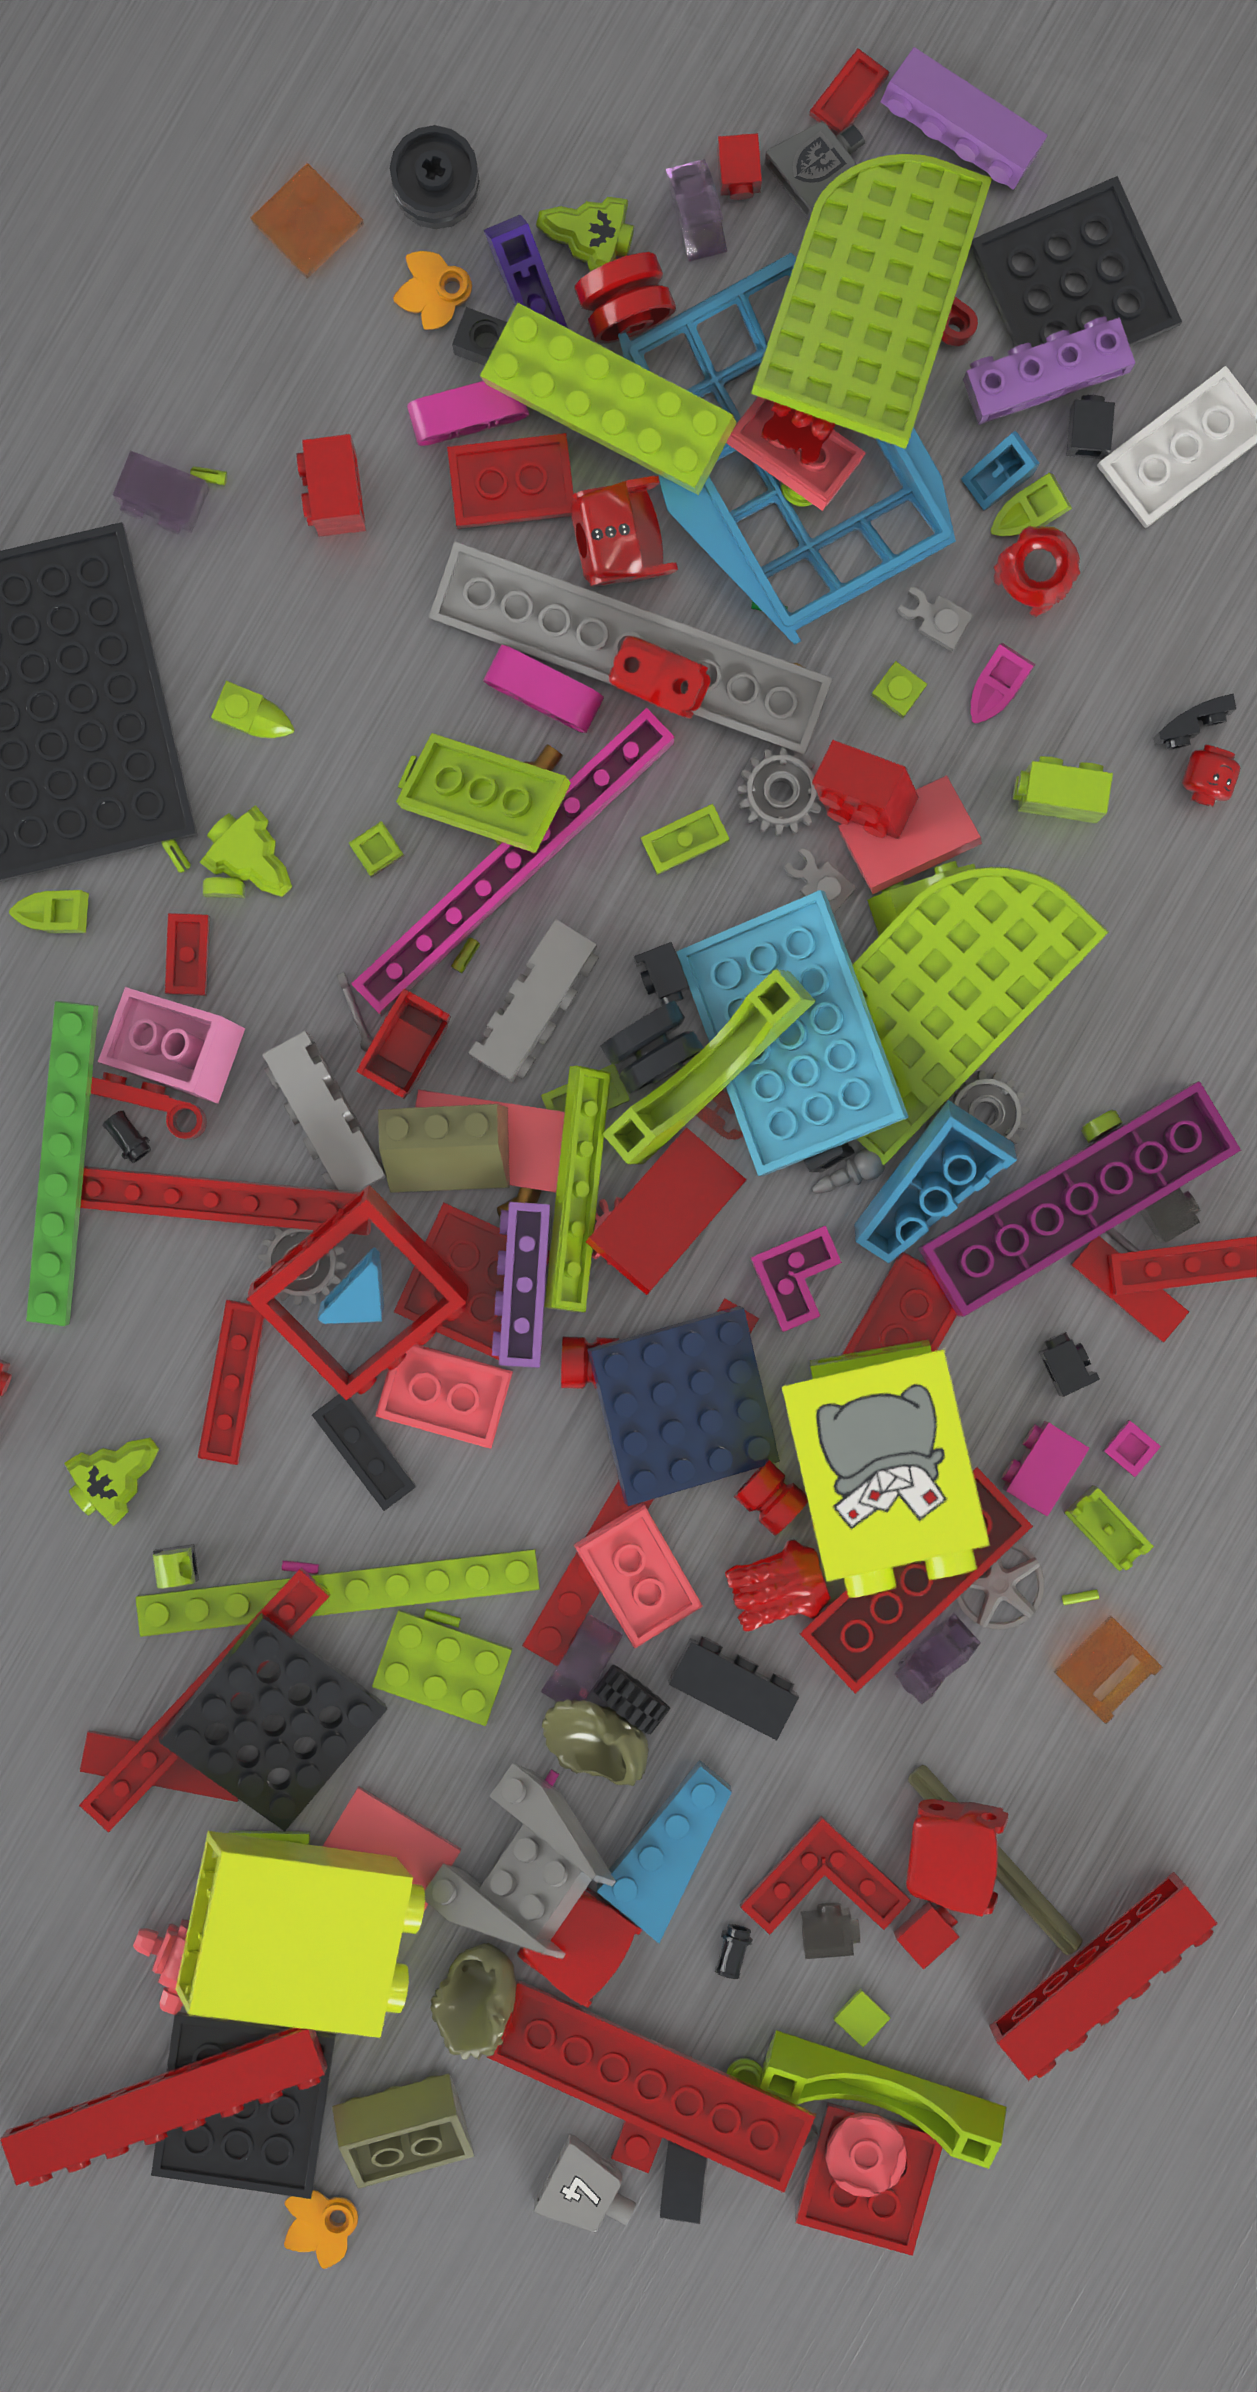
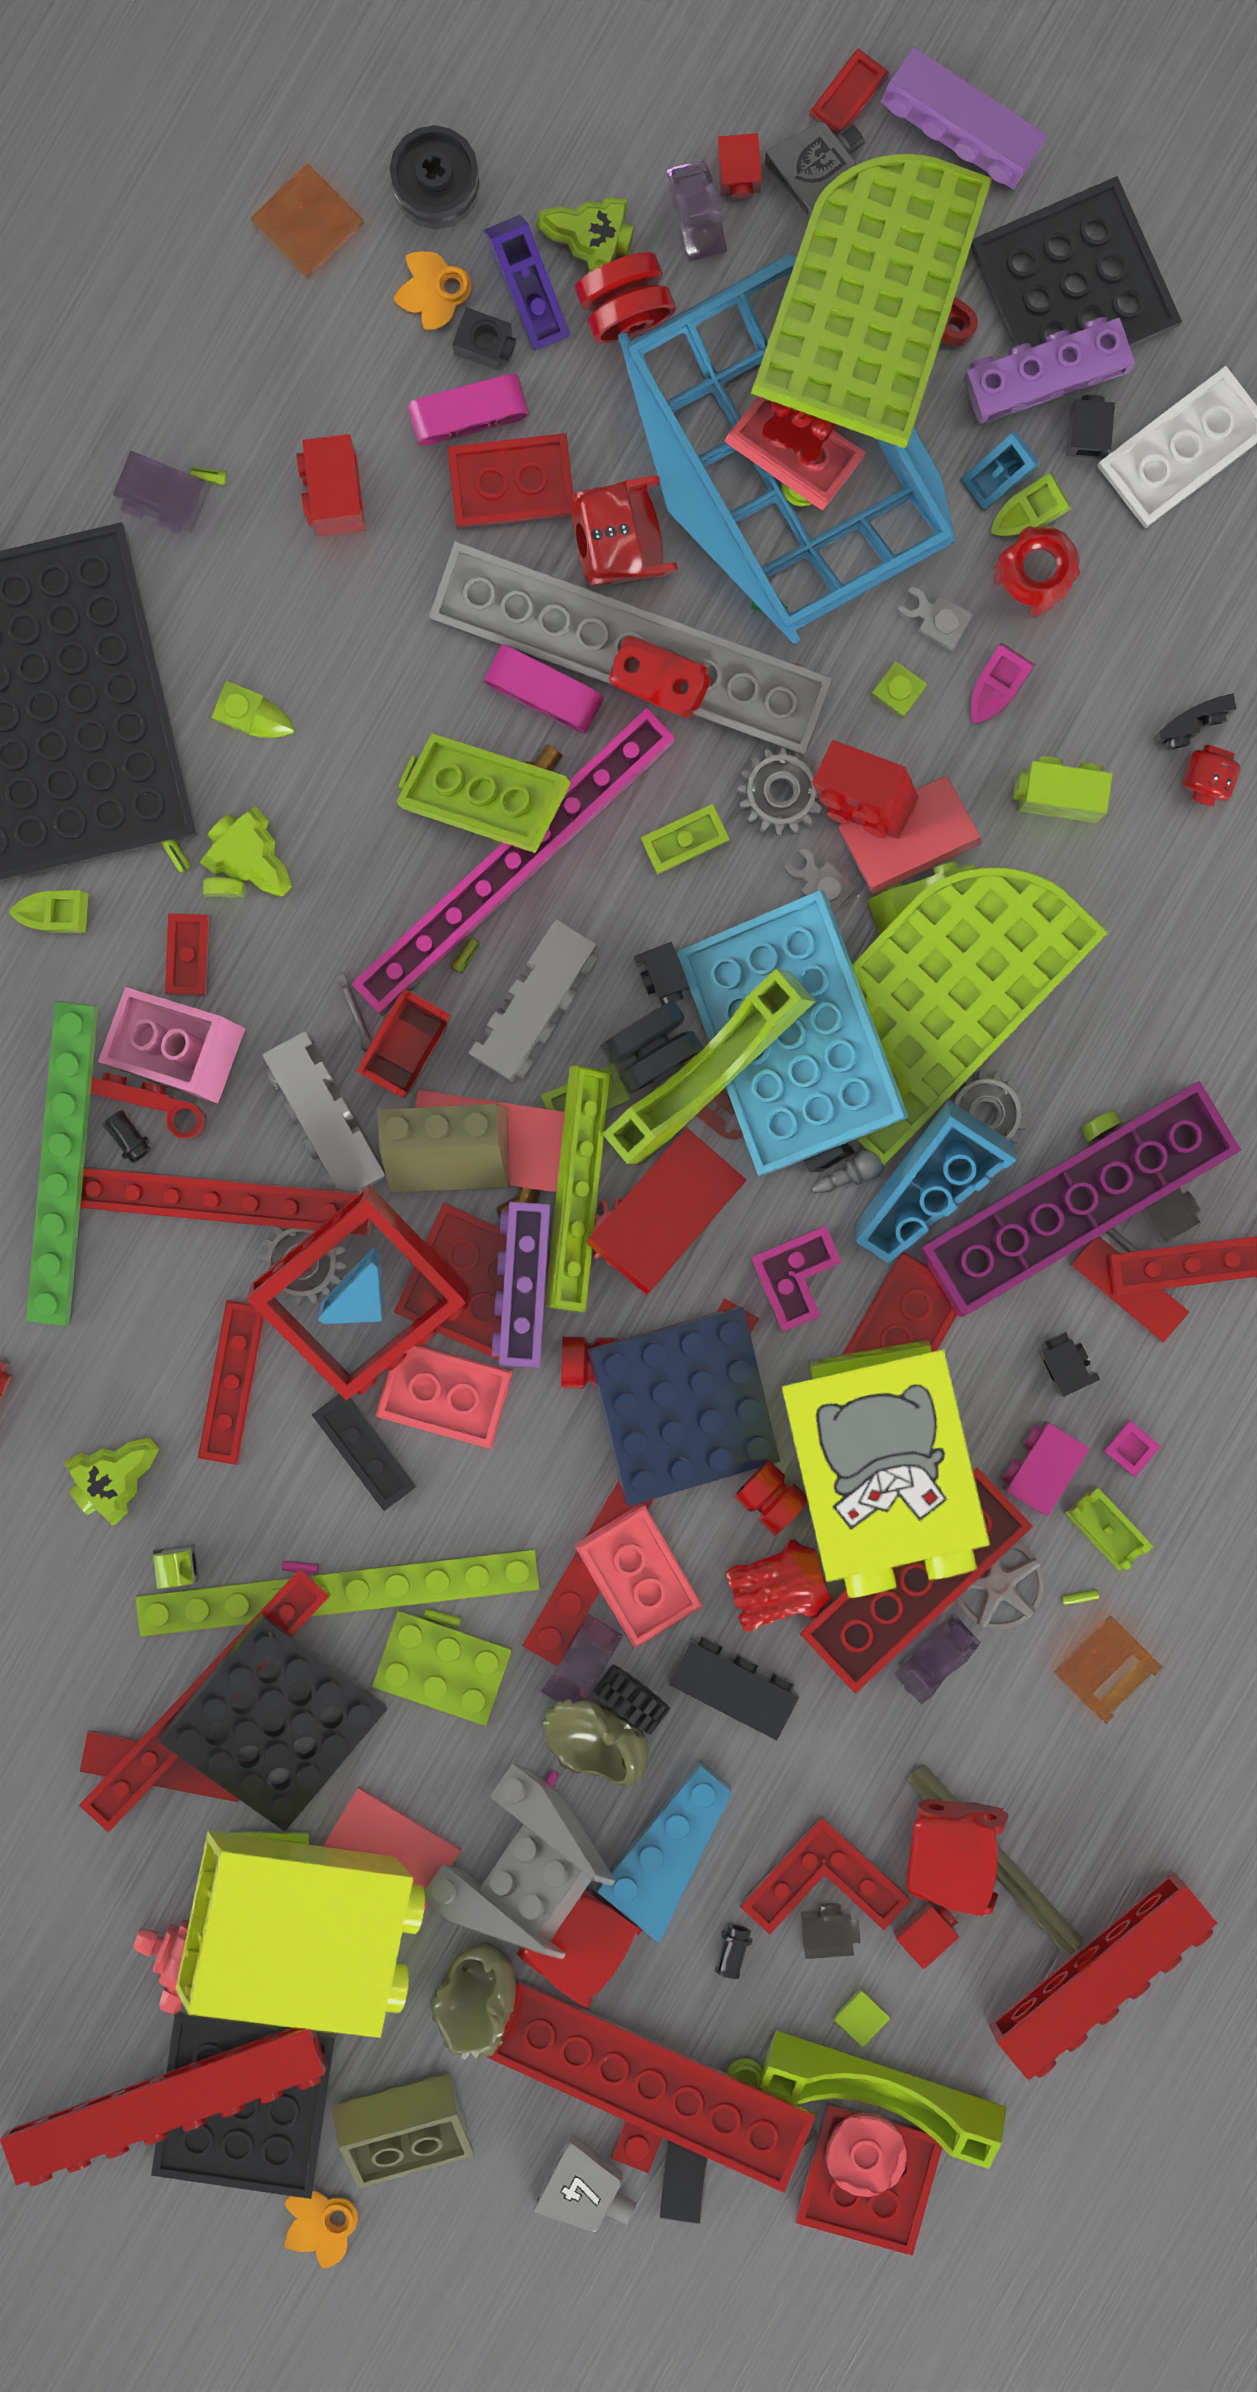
lime tile [349,821,404,878] -> none
lime brick [480,303,736,495] -> none

